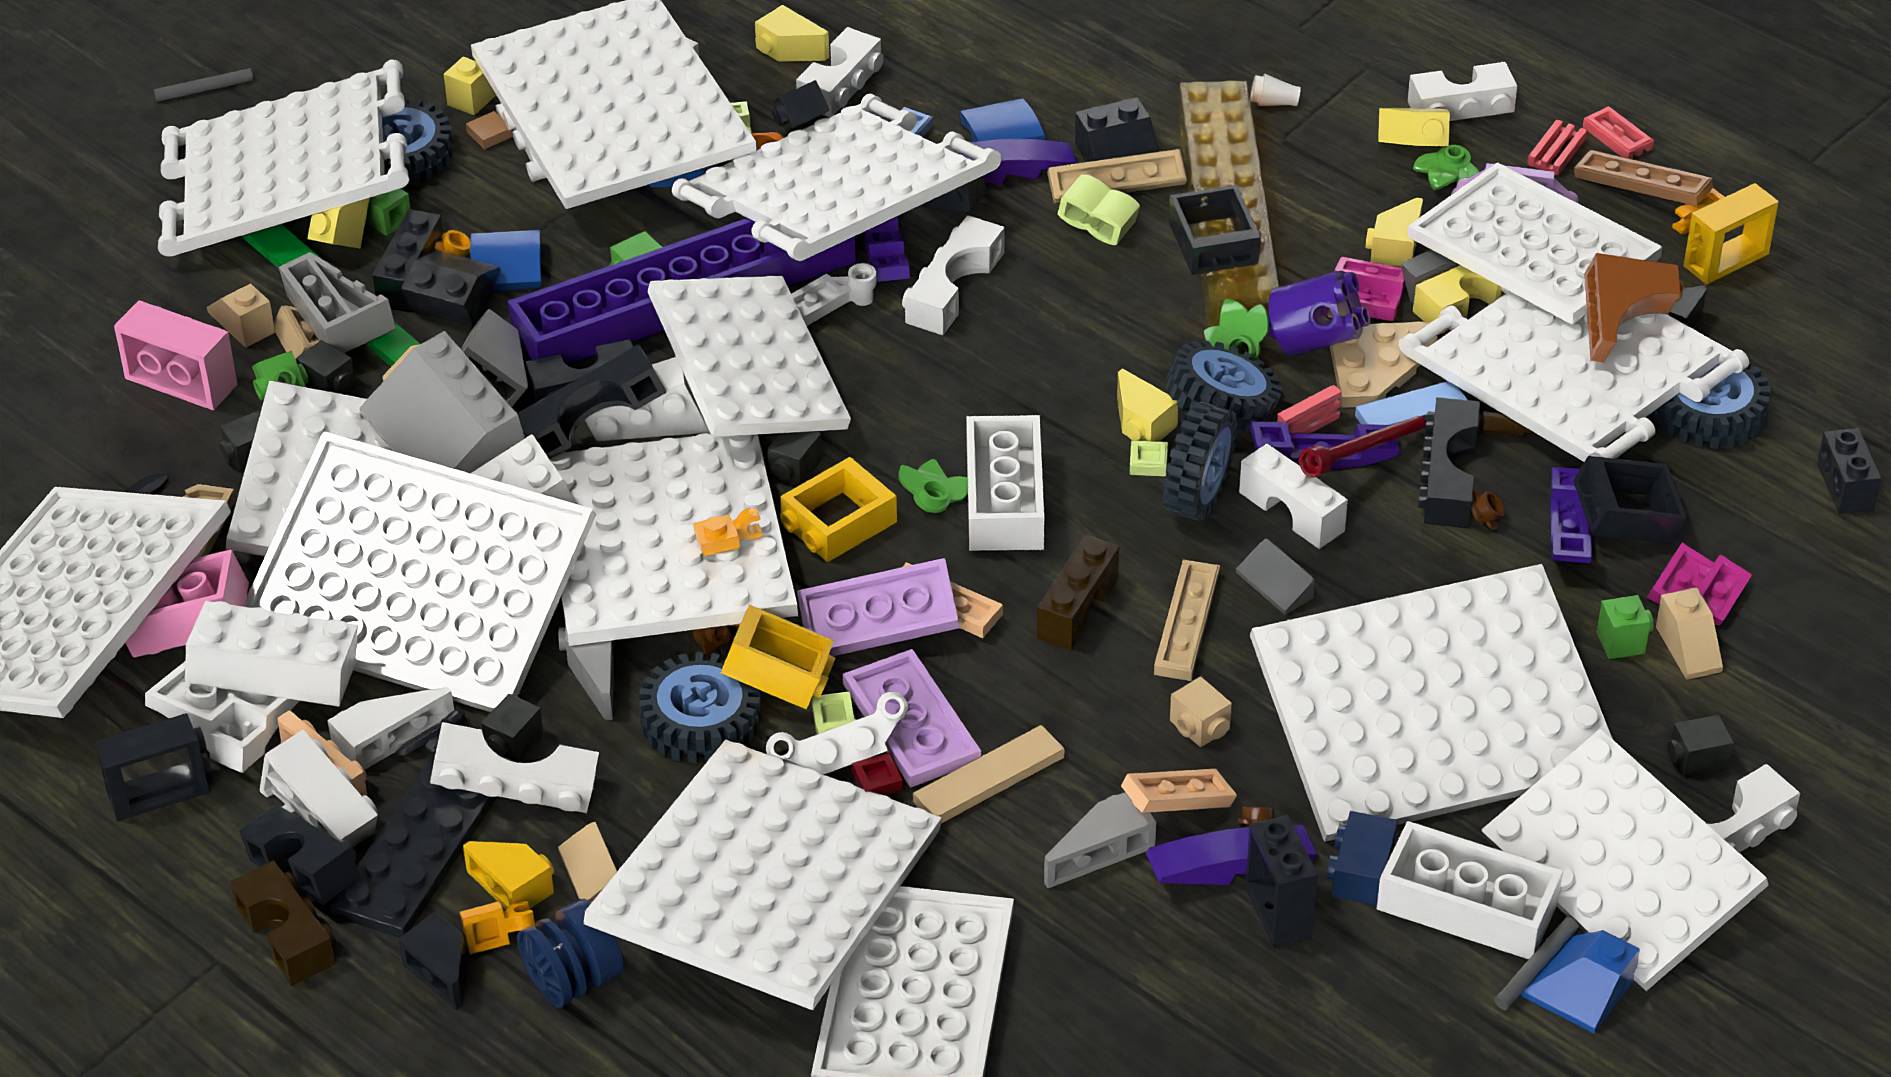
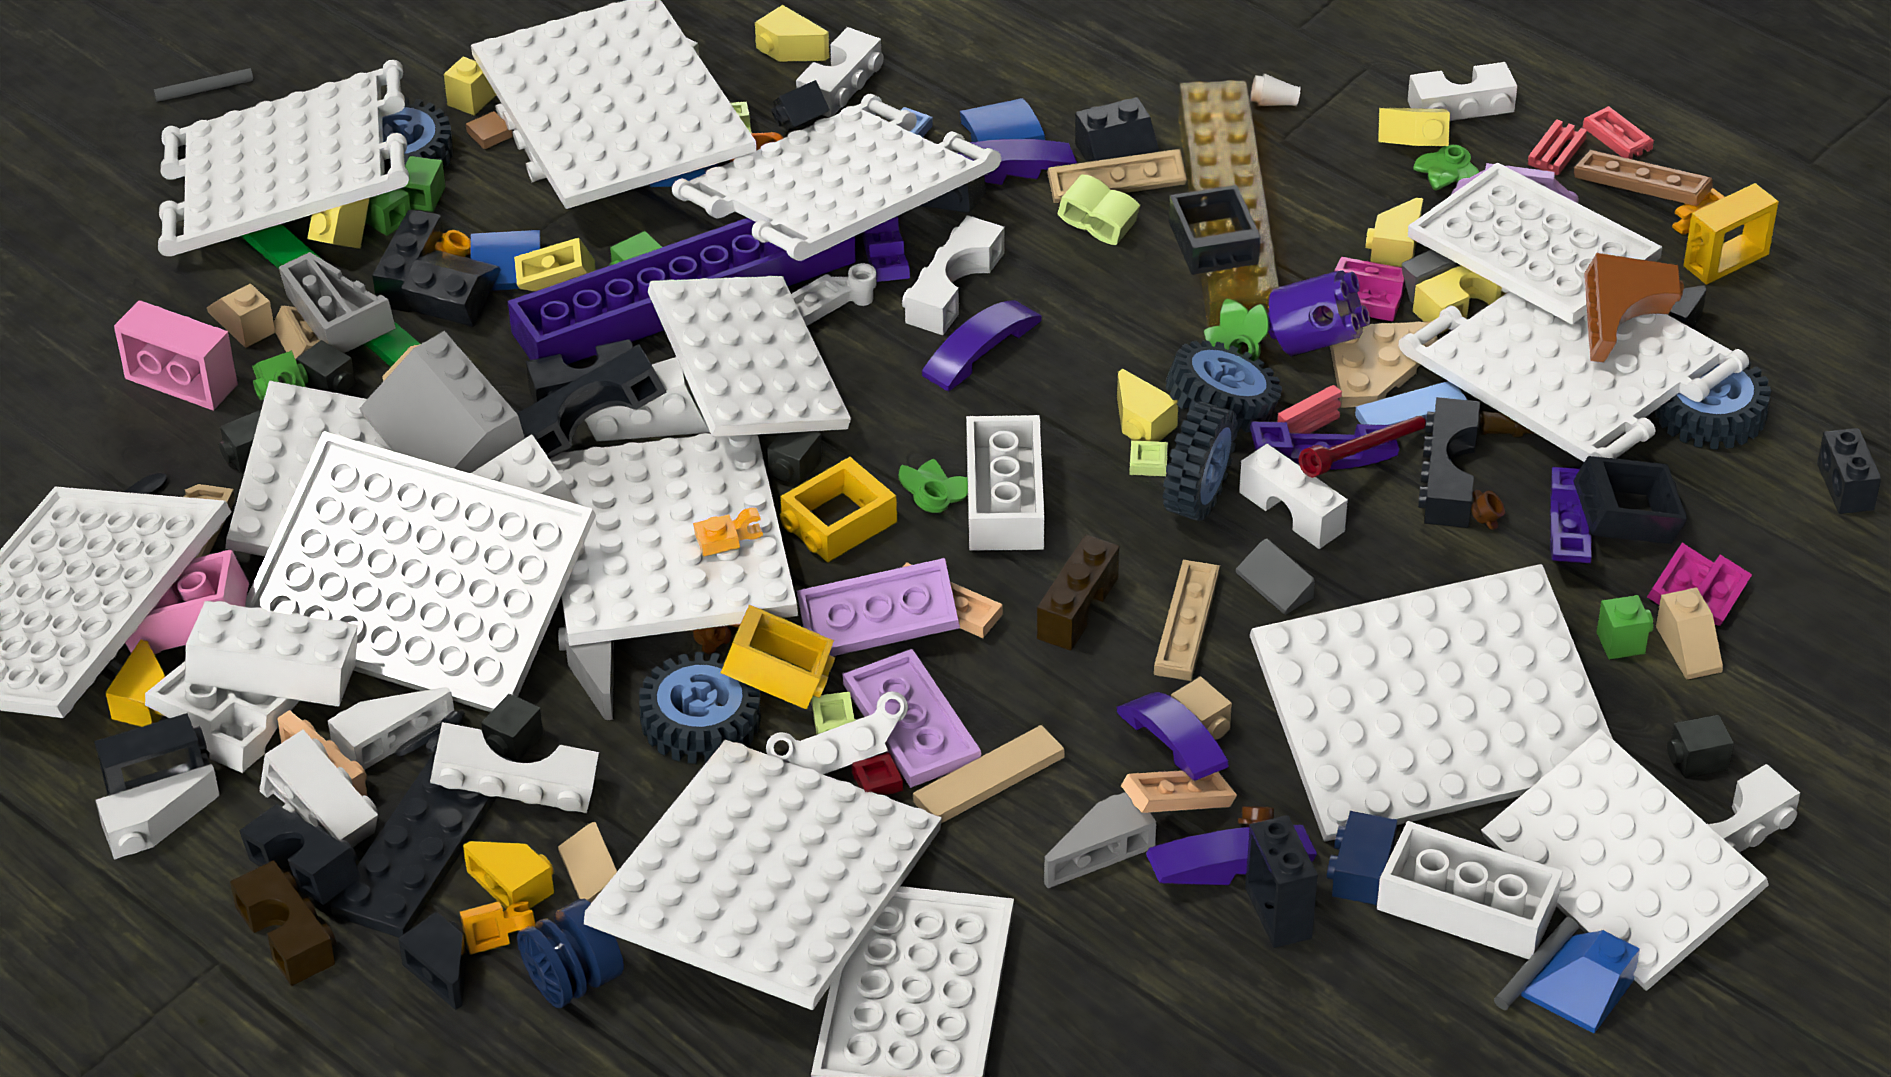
light grey slope [461,309,528,408] -> none
none -> white slope [96,764,220,859]
none -> yellow slope [106,639,165,727]
none -> bright green brick [400,156,446,212]
none -> light yellow slope [514,238,596,291]
none -> dark purple slope [922,300,1042,392]
none -> dark purple slope [1116,692,1229,781]

